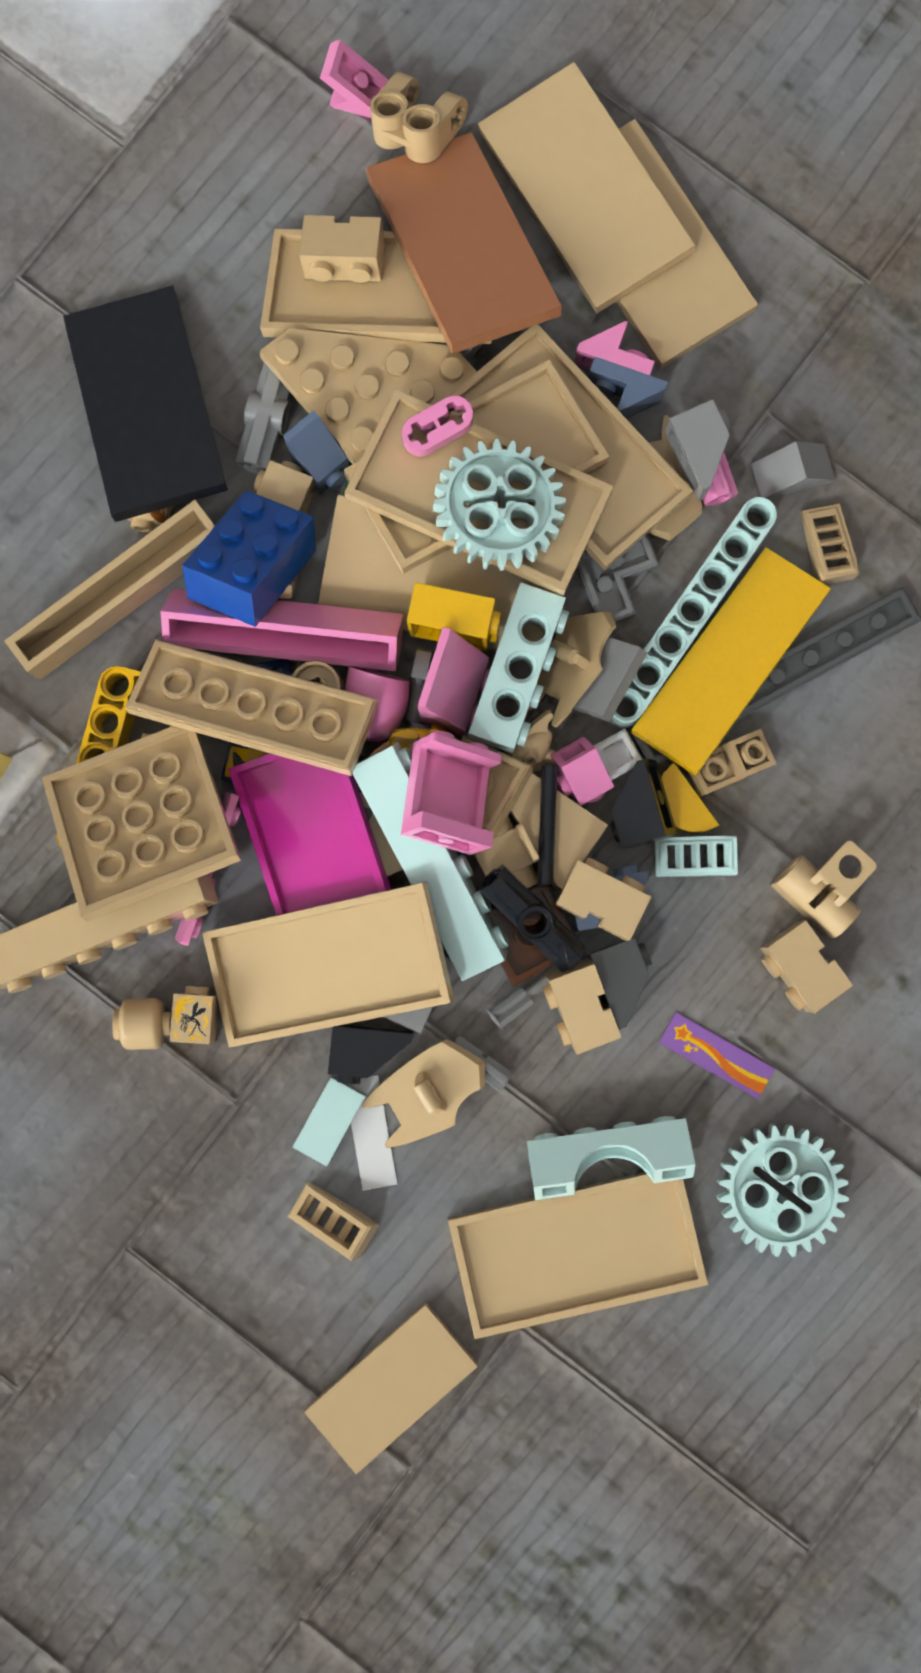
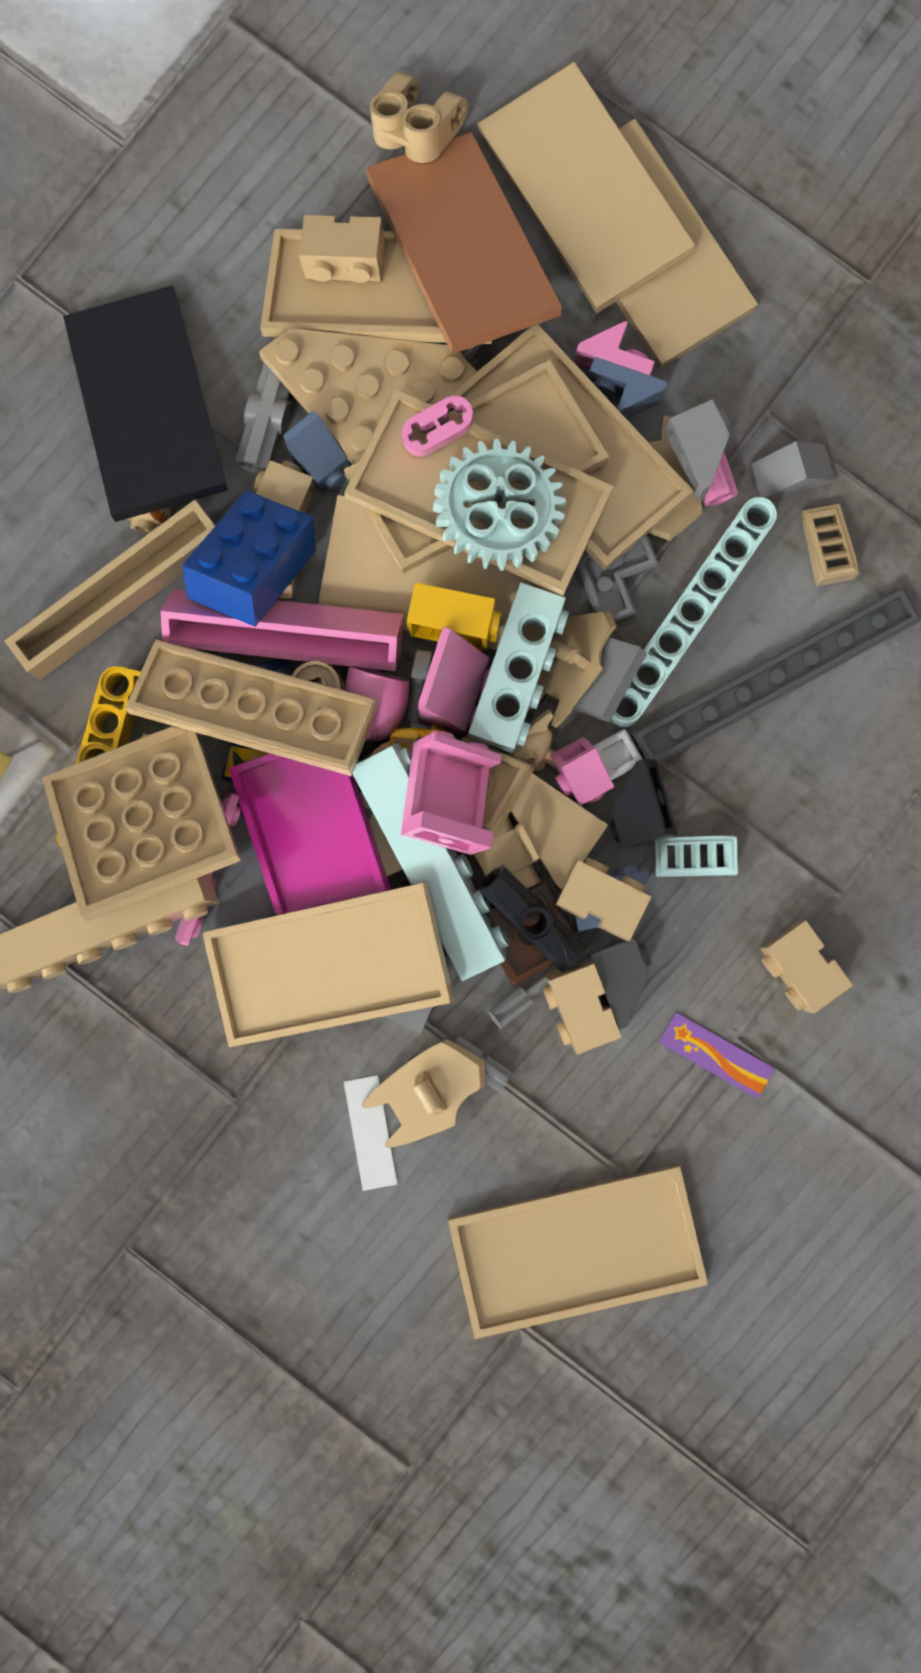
tan head [112,998,172,1050] -> none
tan brick [169,986,219,1044] -> none
tan slope [287,1182,379,1261] -> none
light aqua tile [292,1076,366,1166] -> none
tan tile [304,1302,478,1474] -> none
bright pink slope [320,40,389,118] -> none
black slope [328,1025,414,1084] -> none
light aqua arch [527,1116,695,1200] -> none
black bar [537,765,557,885] -> none
yellow tile [631,547,831,776] -> none
yellow tile [661,762,720,833] -> none
tan slope [687,729,777,798] -> none
light aqua gear [716,1124,849,1257] -> none
tan piece [770,841,877,939] -> none

